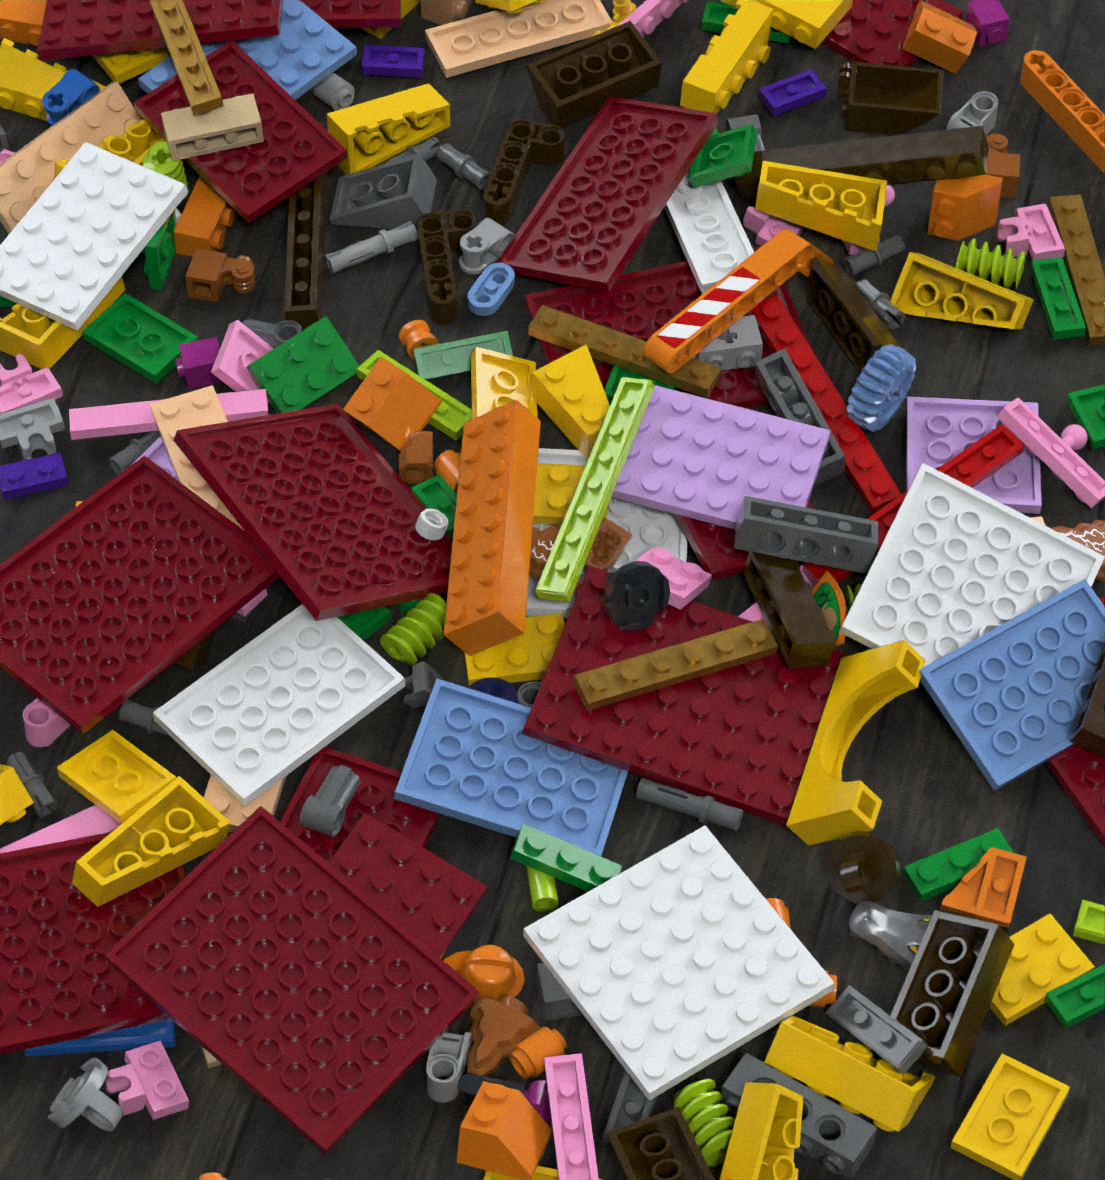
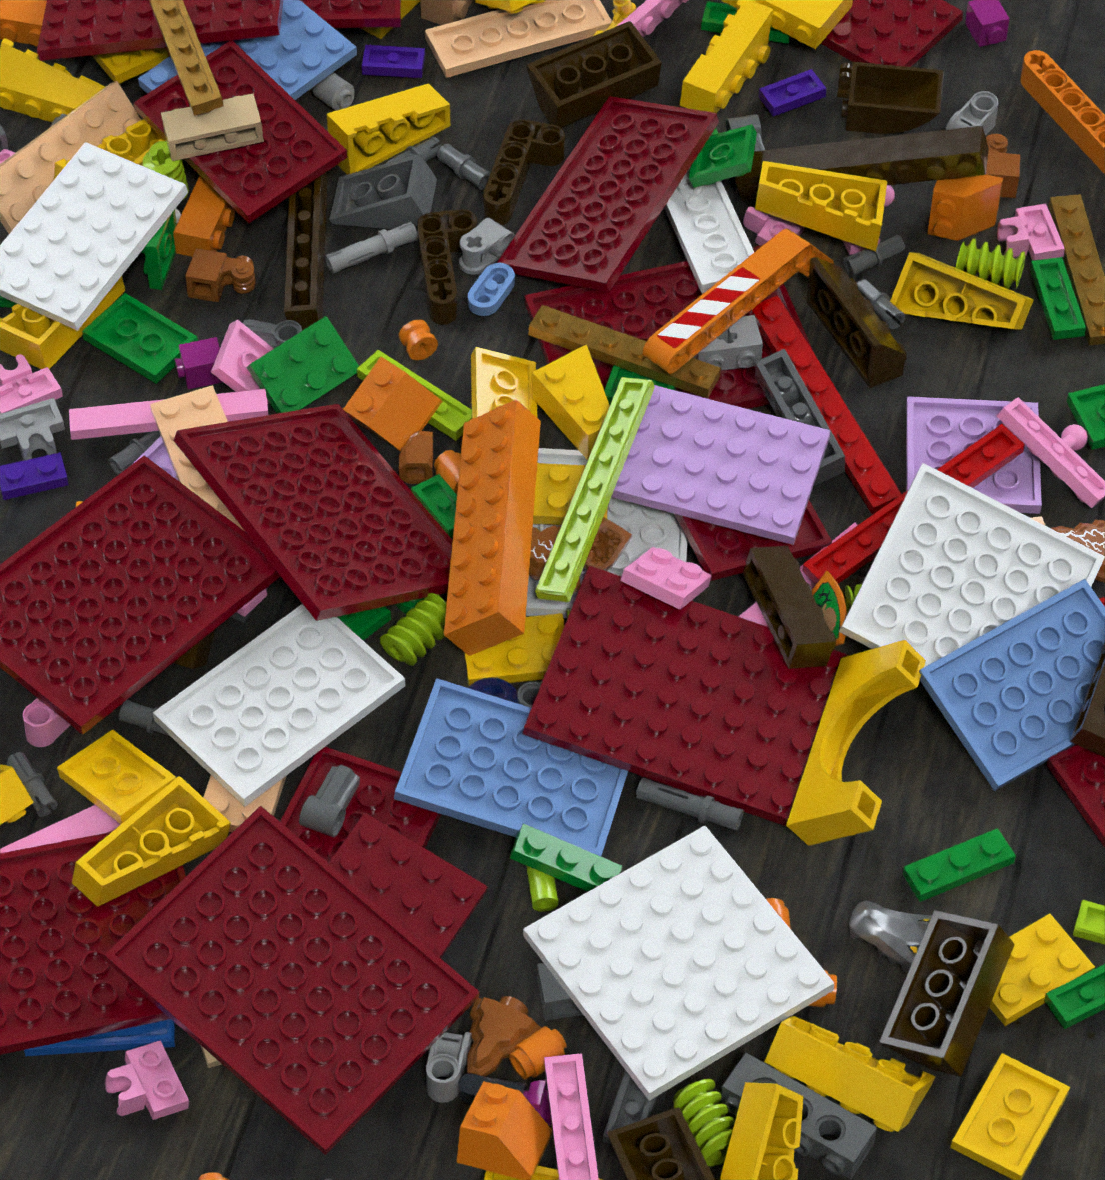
blue piece [42,69,100,126] -> none
light grey tile [48,1058,124,1131] -> none
dark grey tile [404,661,443,708] -> none
plate [412,331,513,380] -> none
white axle [415,509,449,541] -> none
orange piece [444,945,525,1002] -> none
pearl gold plate [573,619,778,711] -> none
black tile [603,561,670,630] -> none
dark grey brick [734,496,878,574] -> none
tile [825,985,928,1075] -> none
dark brown tile [826,831,900,904] -> none
medium blue gear [847,344,916,432] -> none
orange slope [902,0,977,74] -> none
orange wing [940,847,1027,928] -> none

